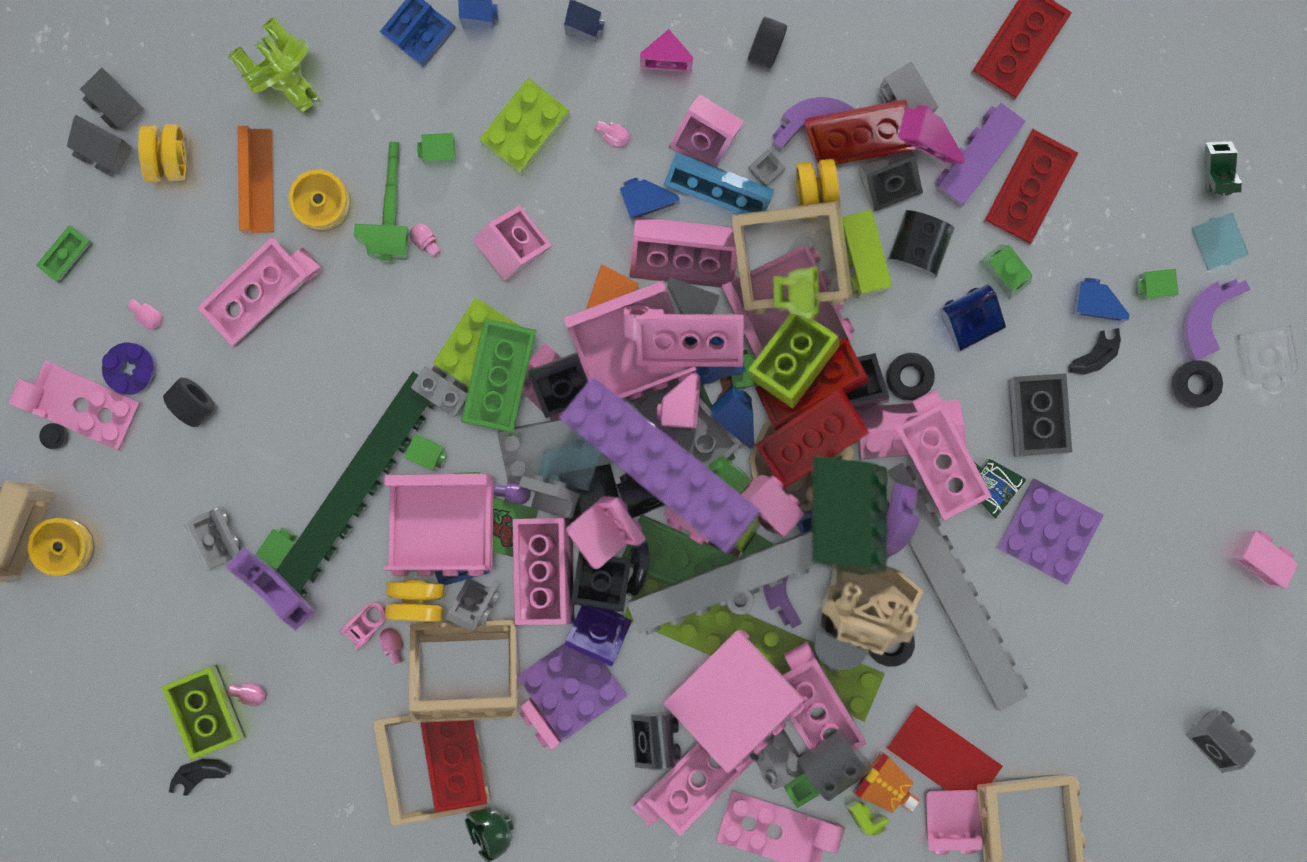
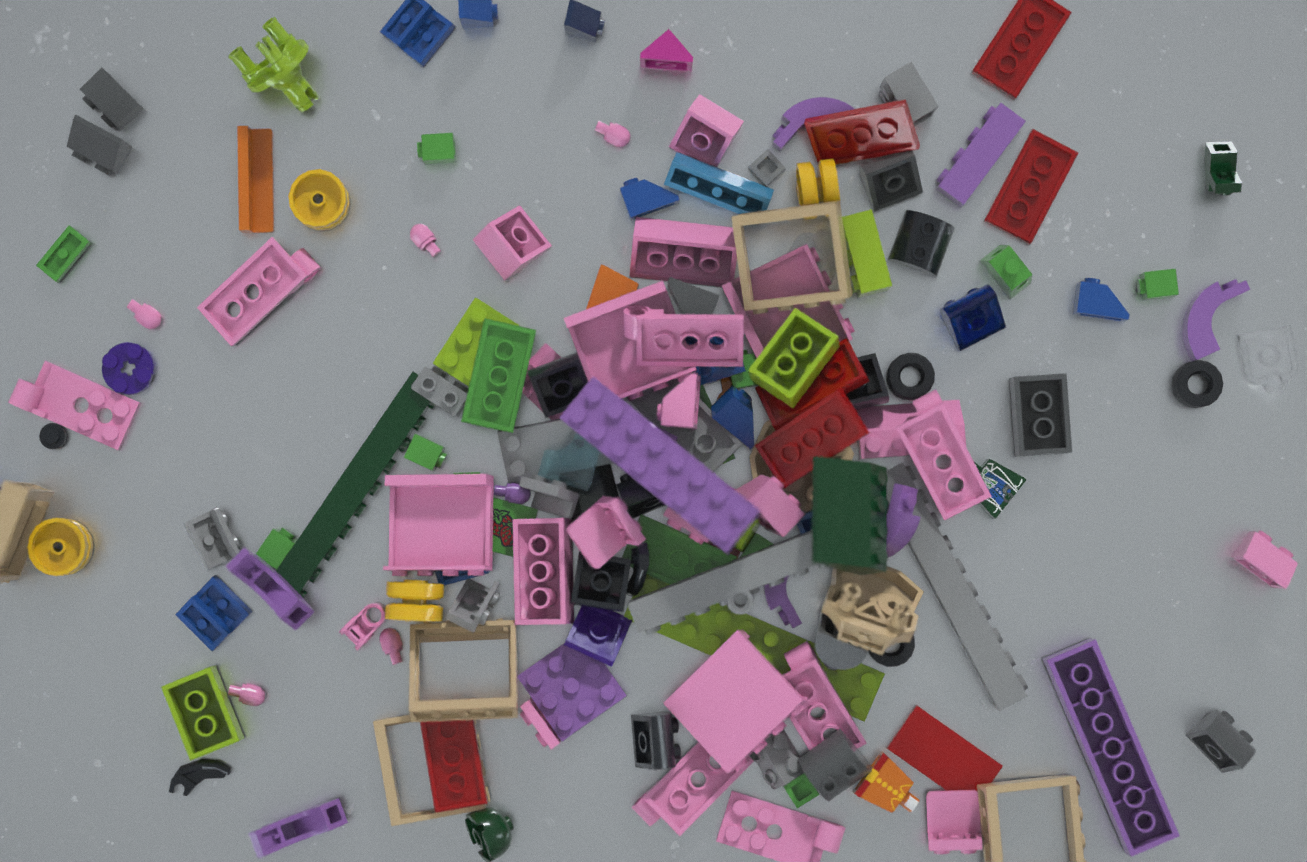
yellow wheel [138,123,186,183] -> none
black tyre [163,377,215,427] -> none
bright green piece [354,142,409,262] -> none
lime brick [479,78,570,175] -> none
bright green brick [708,455,751,494] -> none
black tyre [747,17,787,69] -> none
lime piece [773,266,819,319] -> none
lime bracket [845,799,890,837] -> none
dark pink slope [898,105,965,164] -> none
medium lavender plate [997,478,1104,585] -> none
black piece [1069,328,1121,375] -> none
clear light blue piece [1192,212,1249,270] -> none
none -> blue slope [175,575,253,651]
none -> medium lavender arch [249,798,348,858]
none -> medium lavender brick [1042,638,1180,857]

